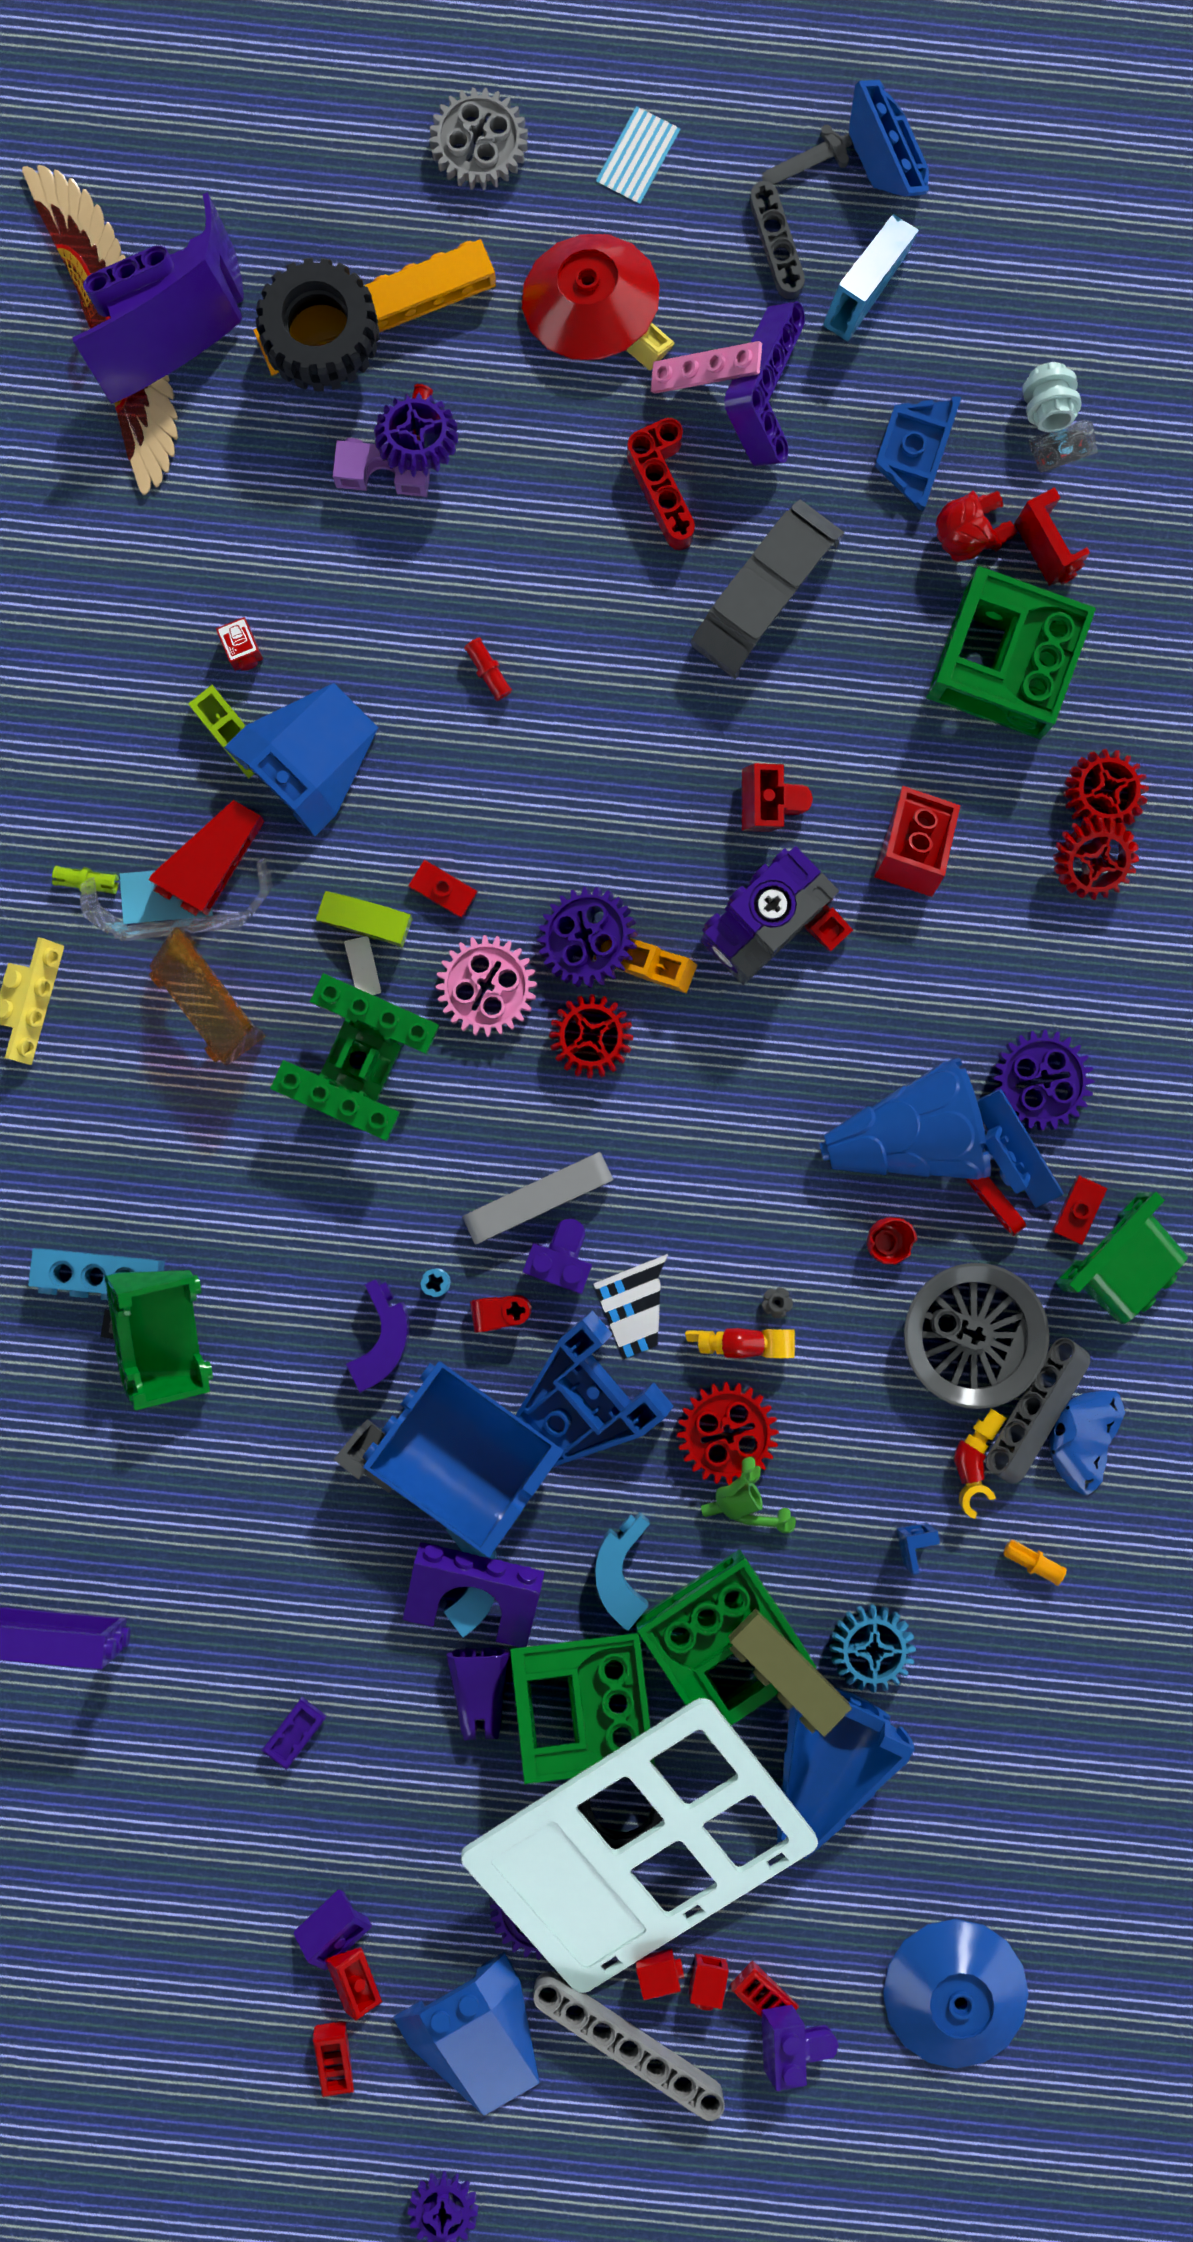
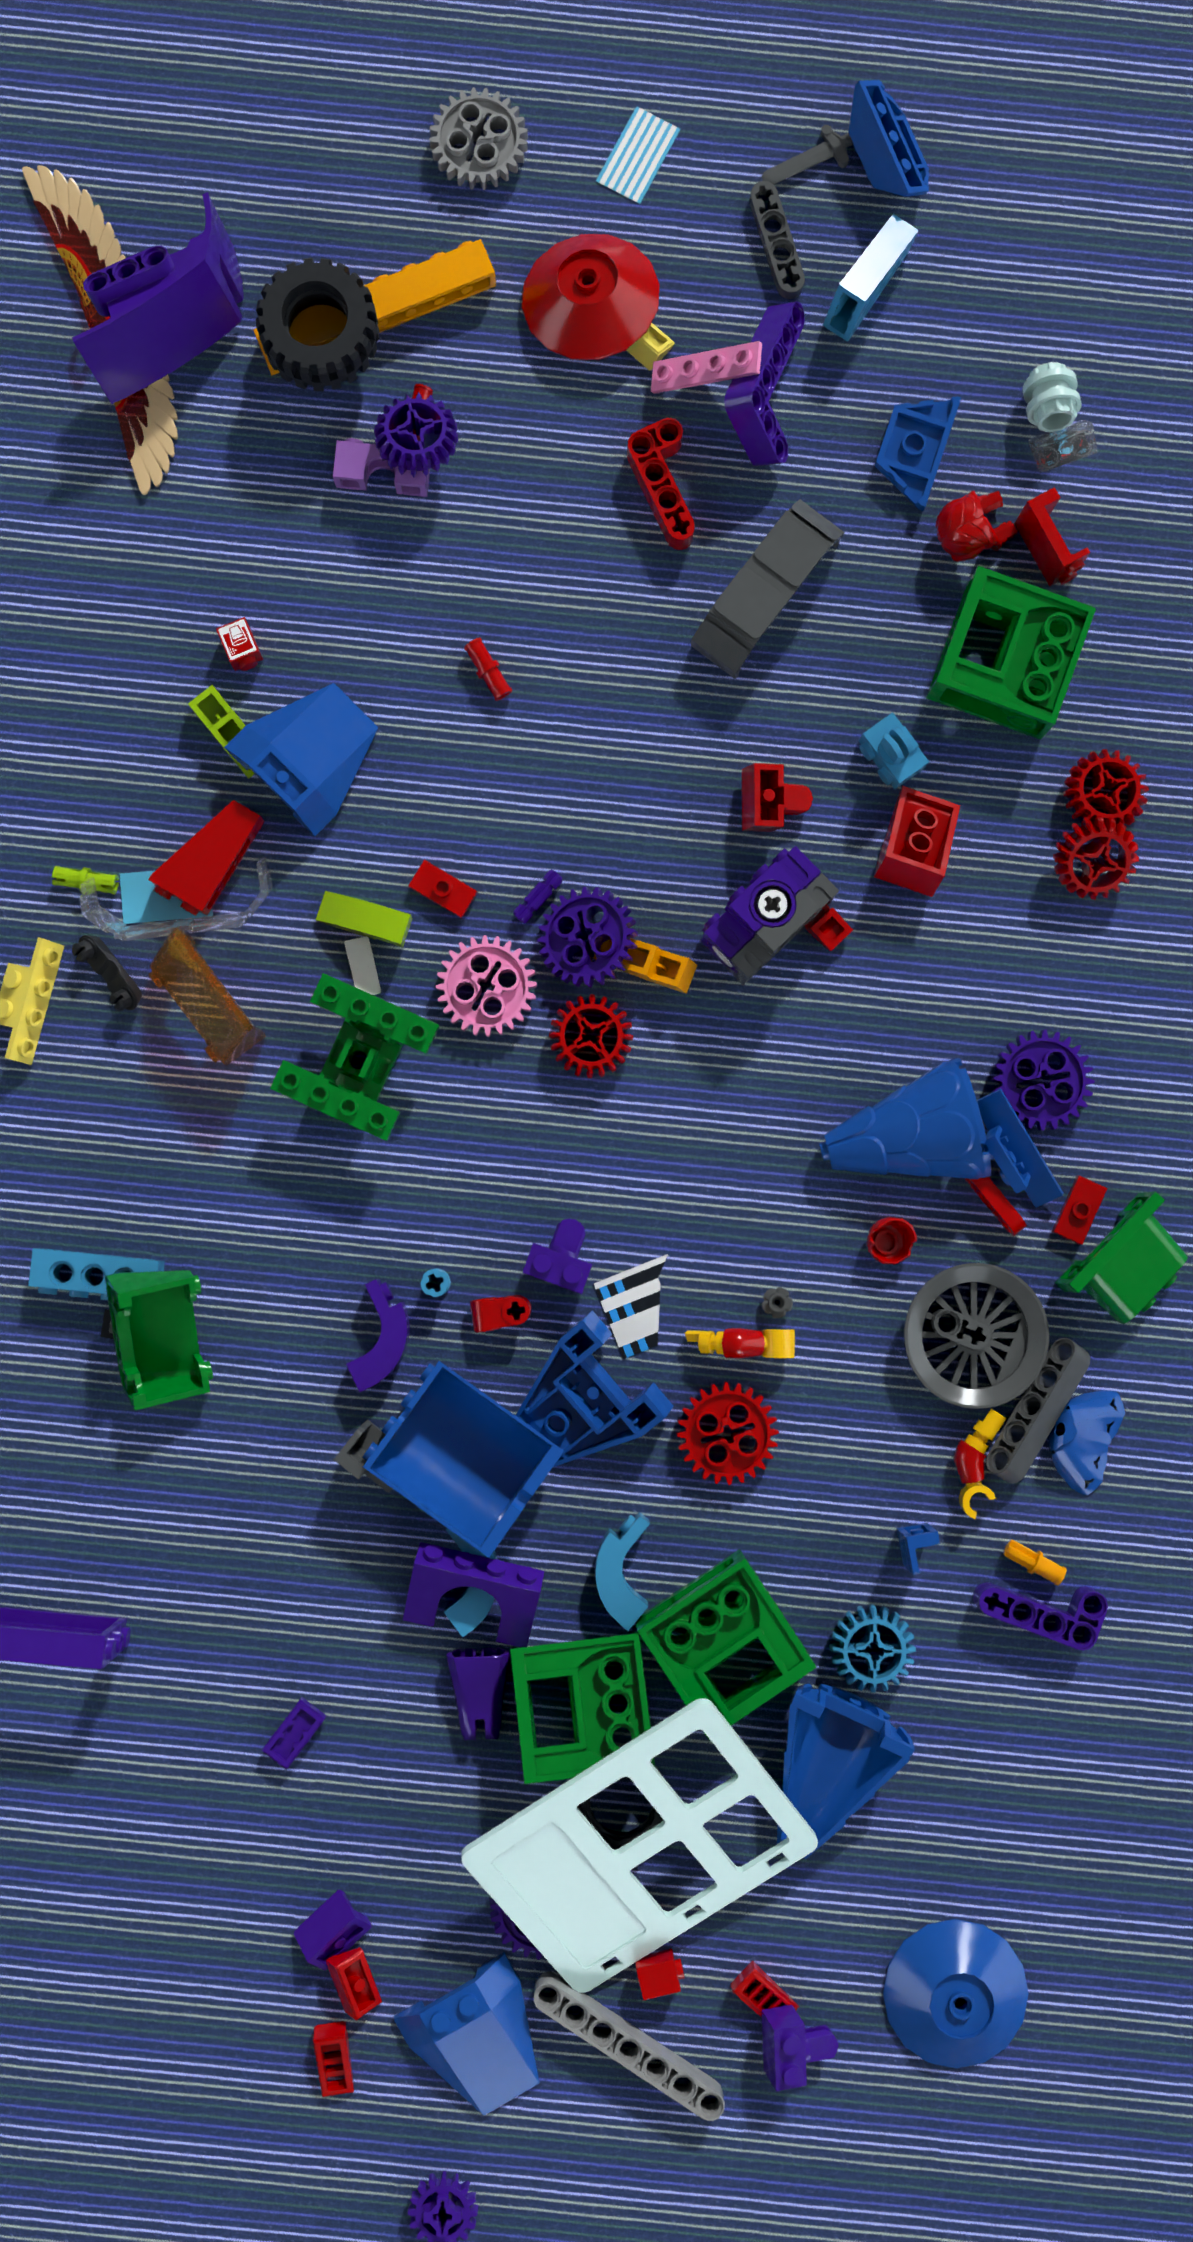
light grey beam [462,1152,614,1245] -> none
red brick [688,1953,729,2011] -> none
bright green piece [701,1457,796,1534] -> none
olive brick [728,1608,852,1737] -> none
none -> black piece [72,935,142,1011]
none -> dark purple axle [513,869,562,923]
none -> dark azure brick [859,712,929,790]
none -> dark purple beam [973,1582,1108,1651]

